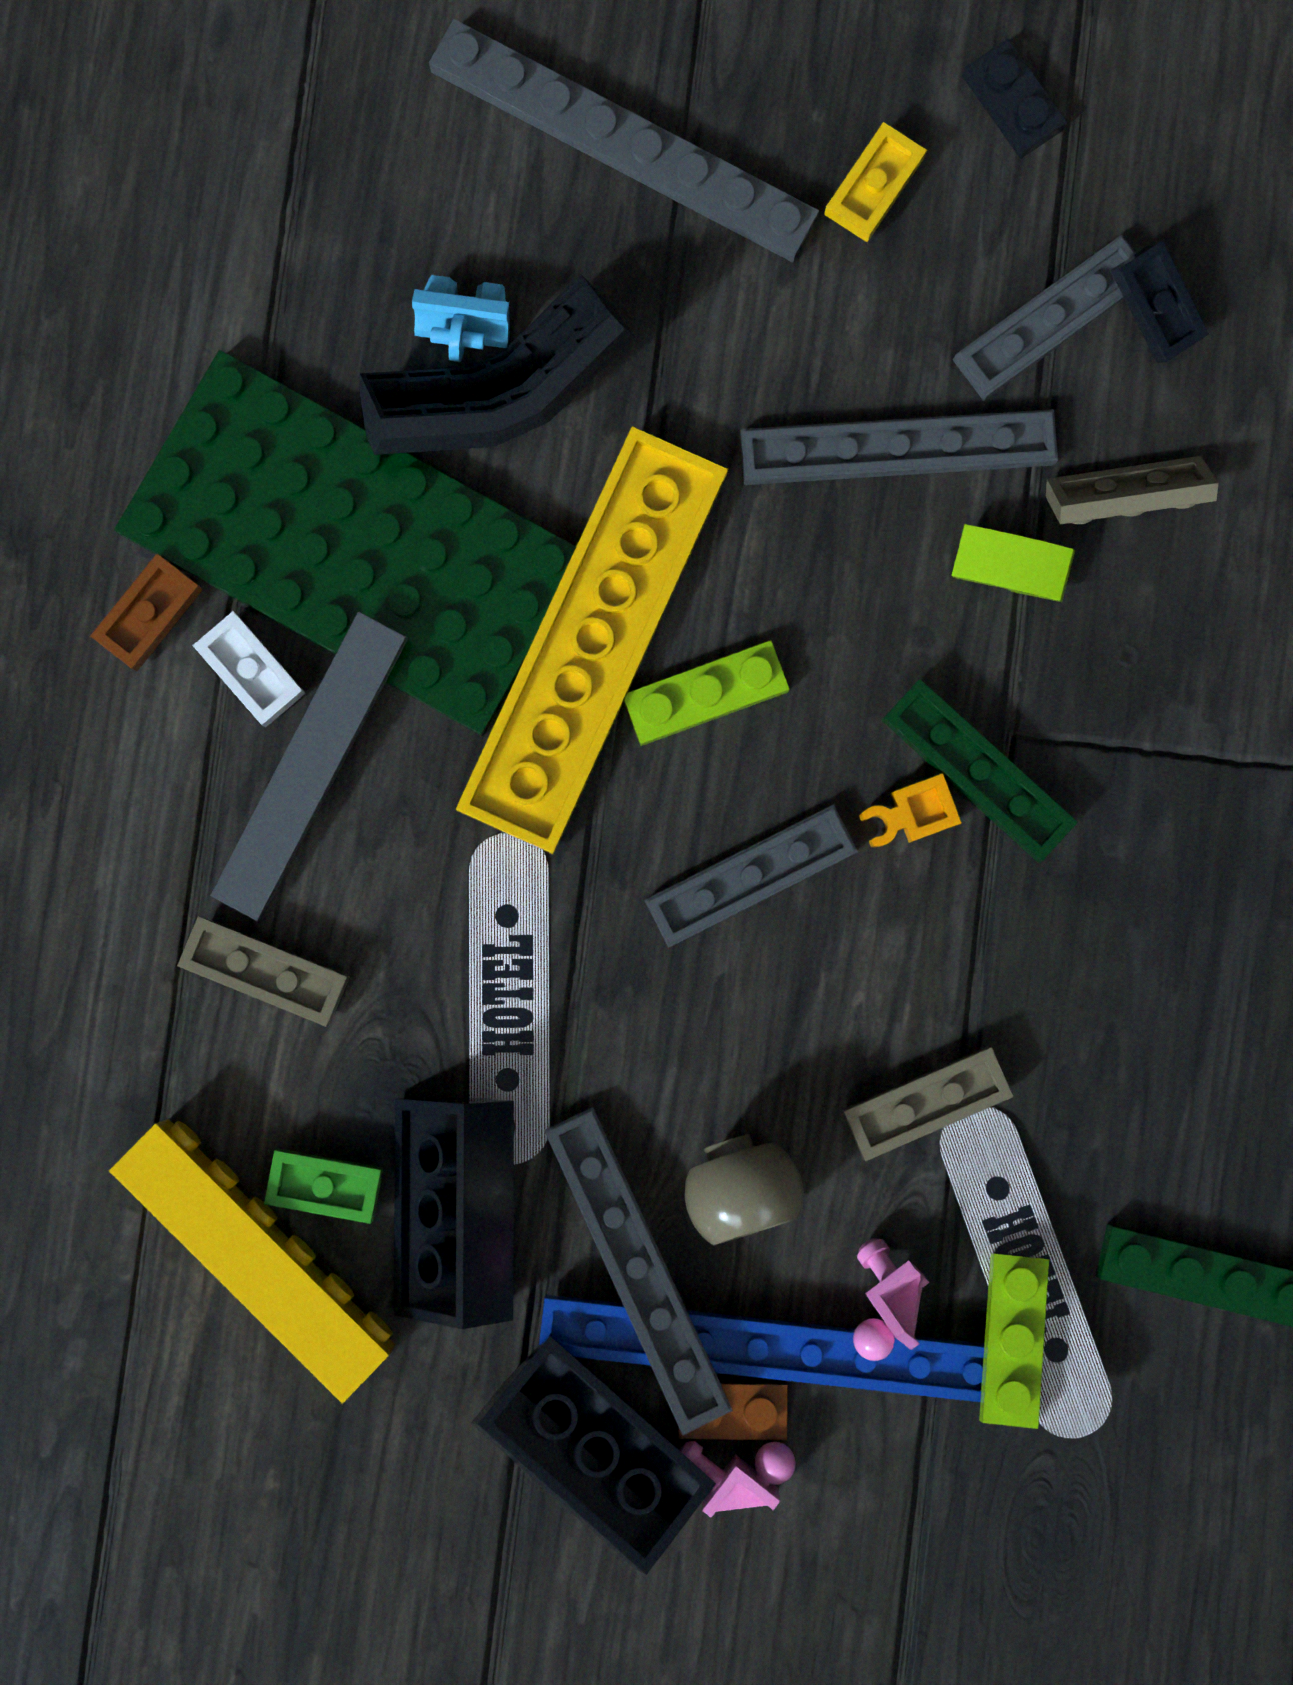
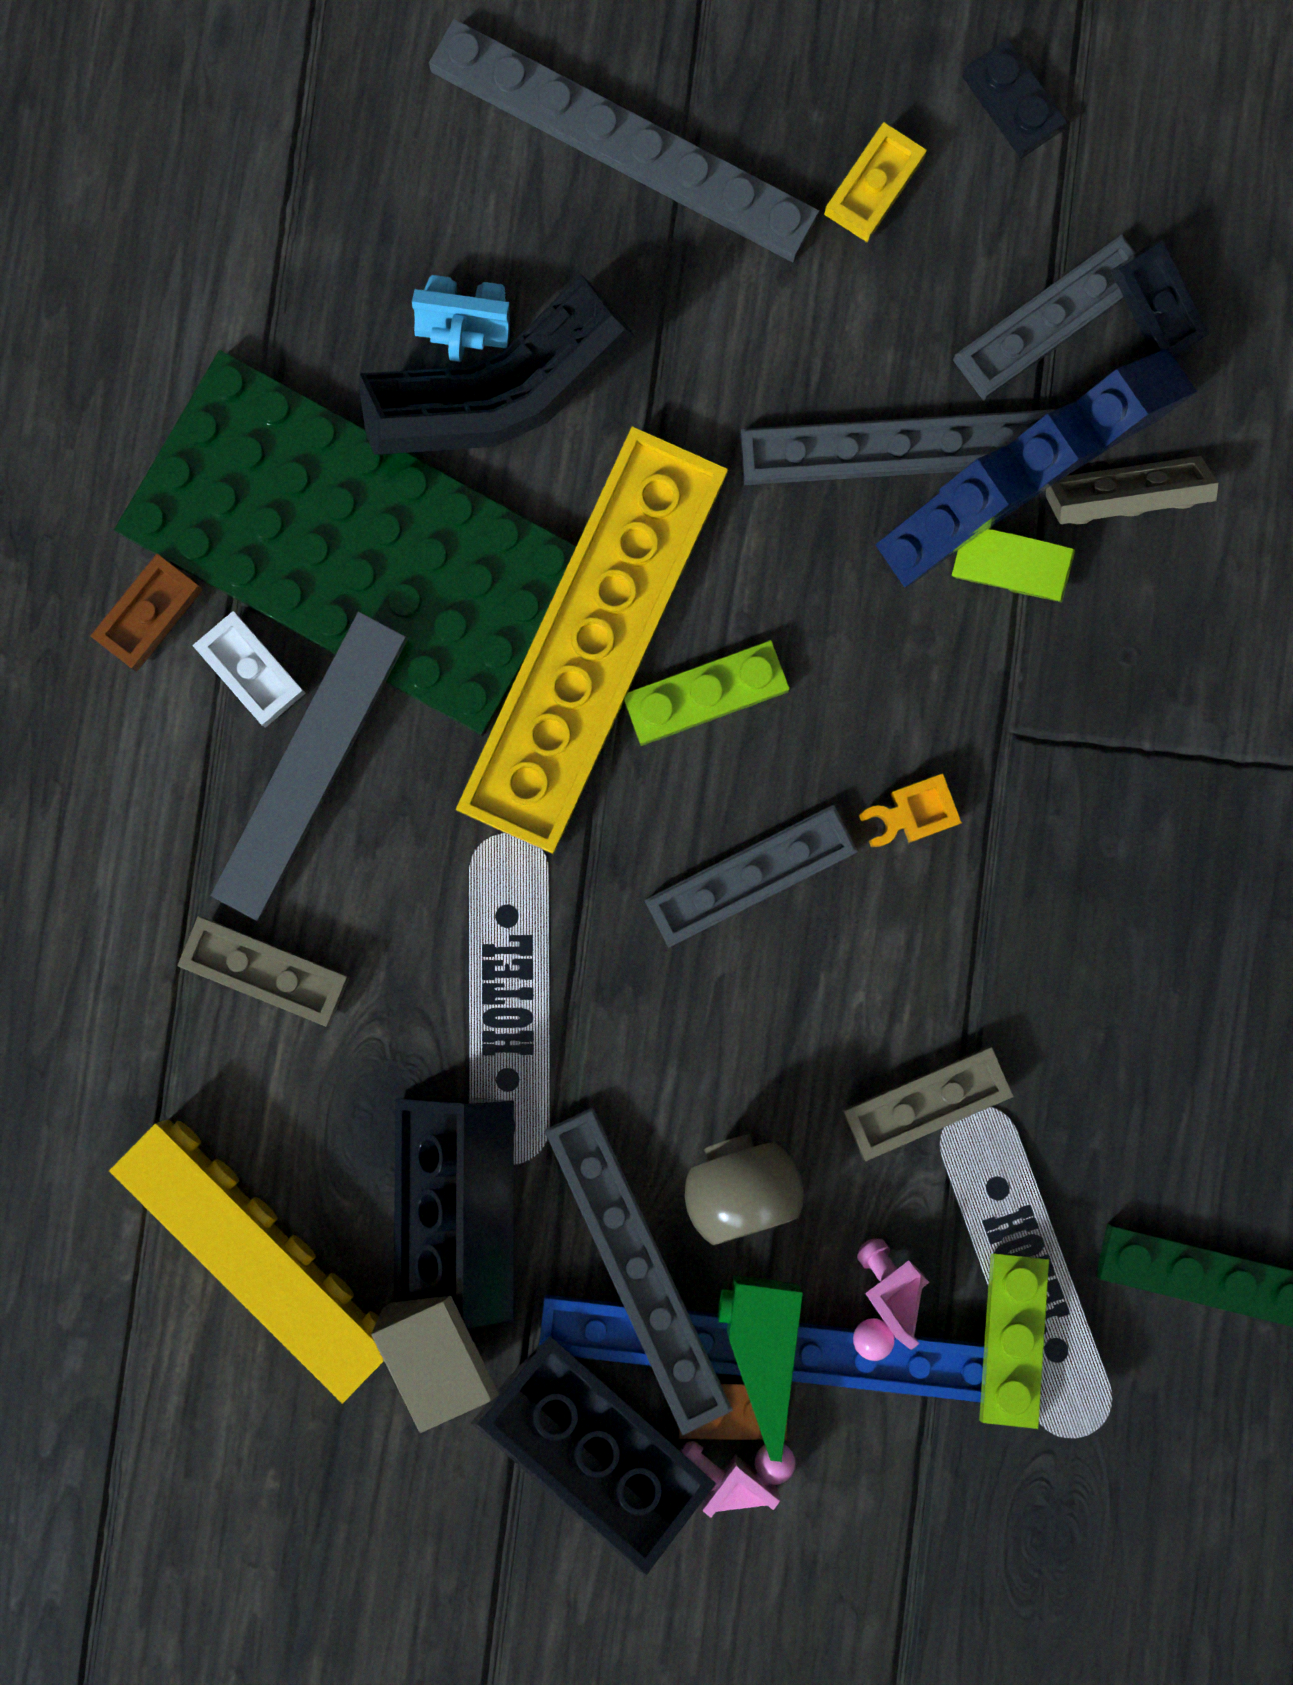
bright green plate [264,1148,384,1224] -> none
dark green plate [882,679,1078,862] -> none
none -> dark tan slope [371,1296,499,1433]
none -> green slope [718,1275,803,1462]
none -> dark blue arch [875,348,1197,588]

